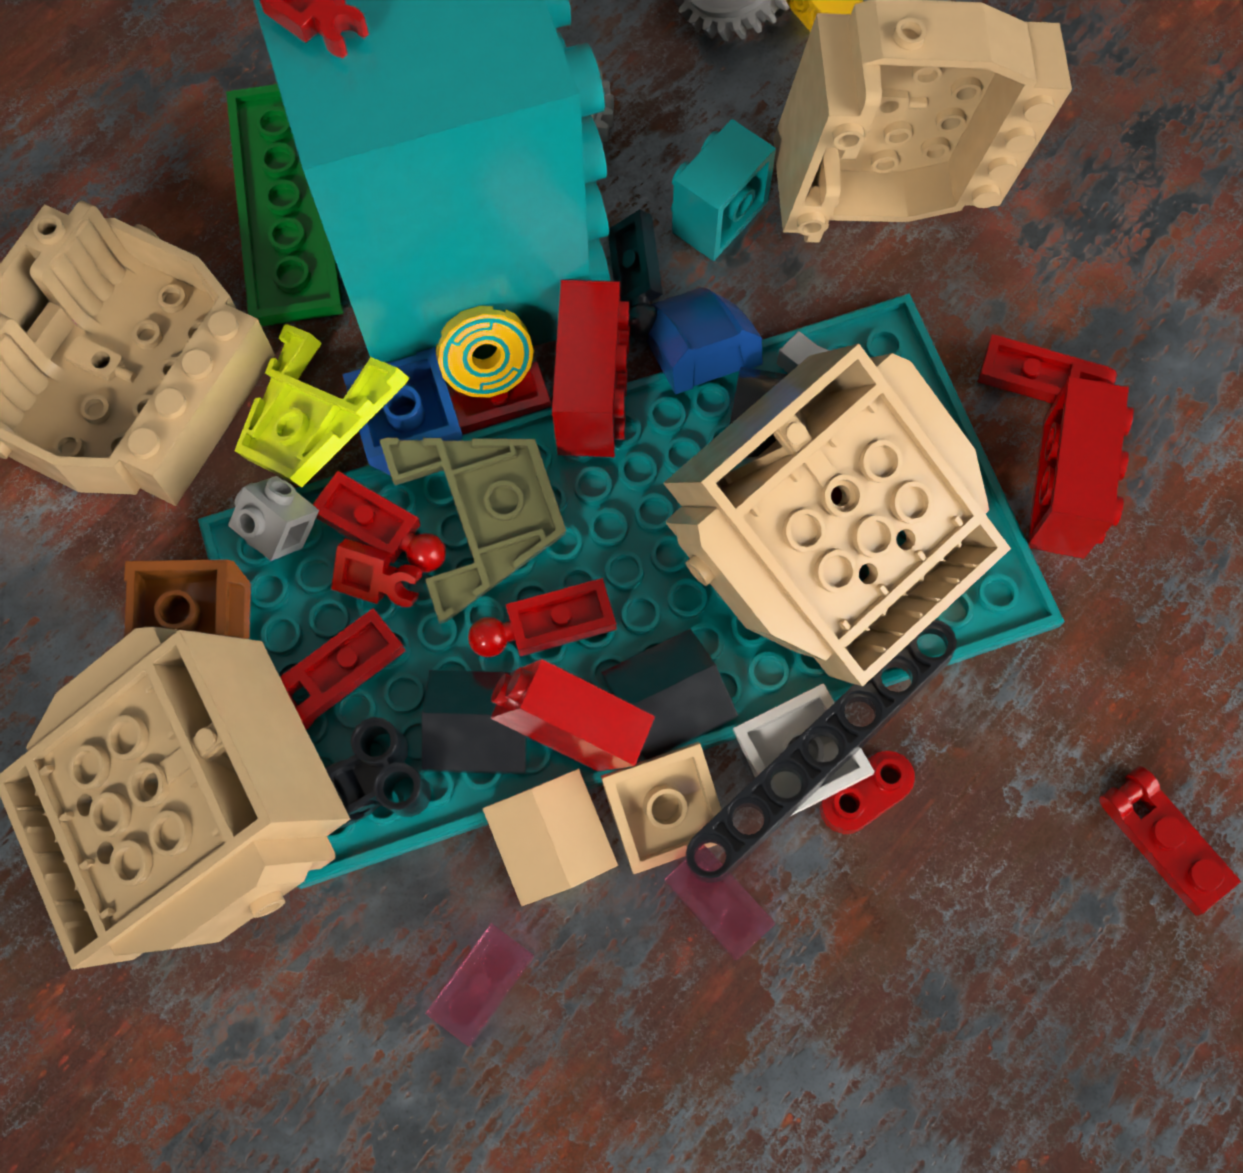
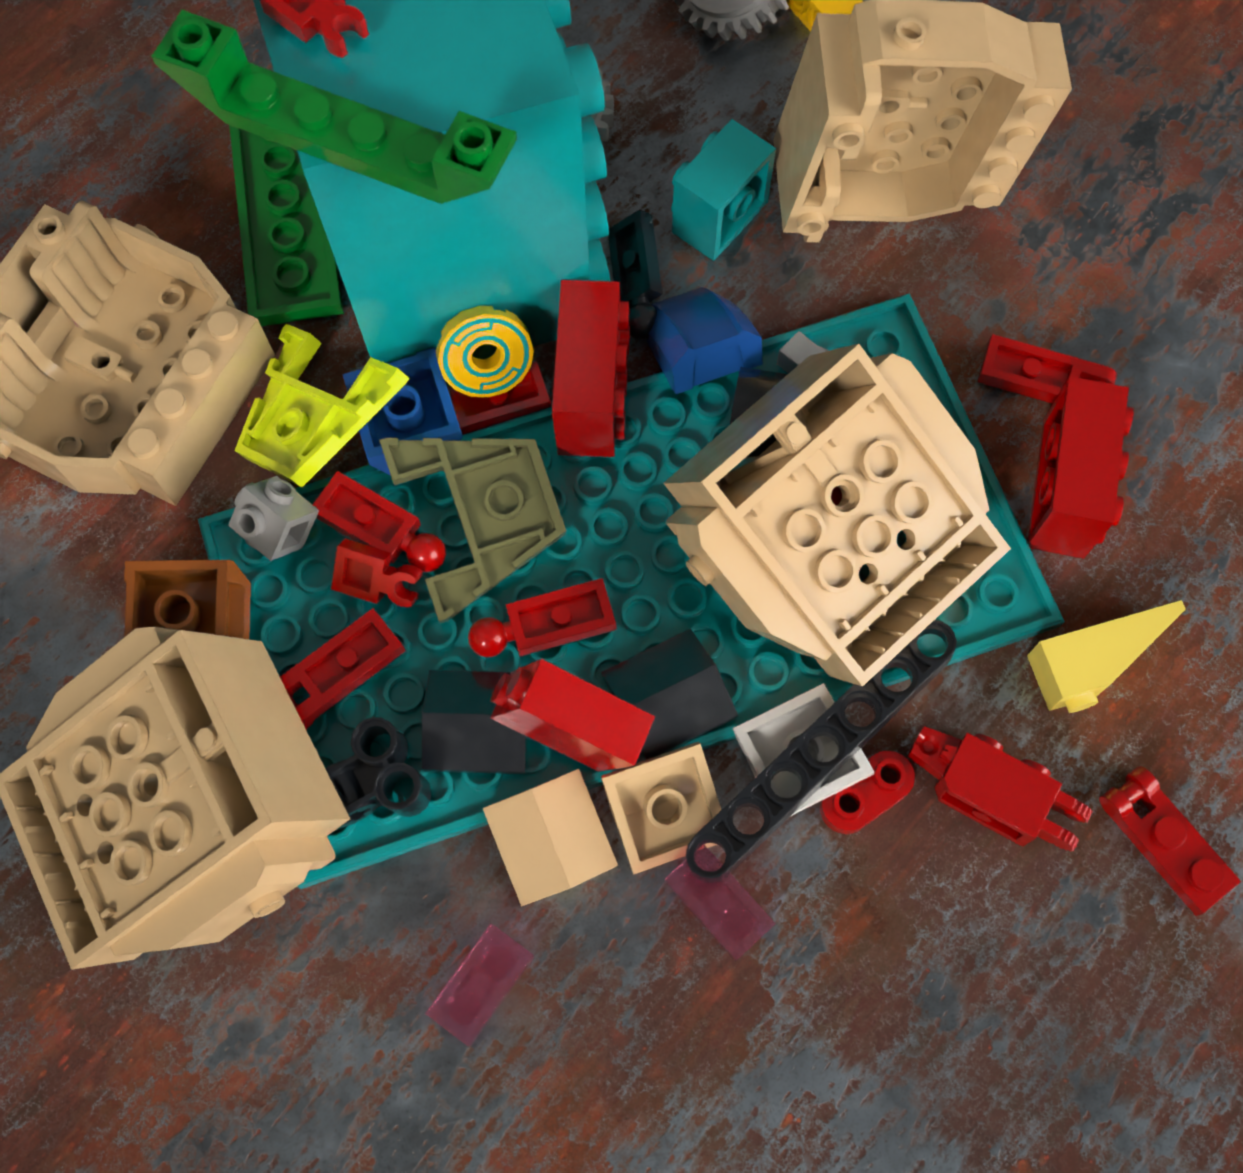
none -> green slope [152,10,517,204]
none -> red hinge [907,726,1093,852]
none -> light yellow slope [1027,600,1186,713]

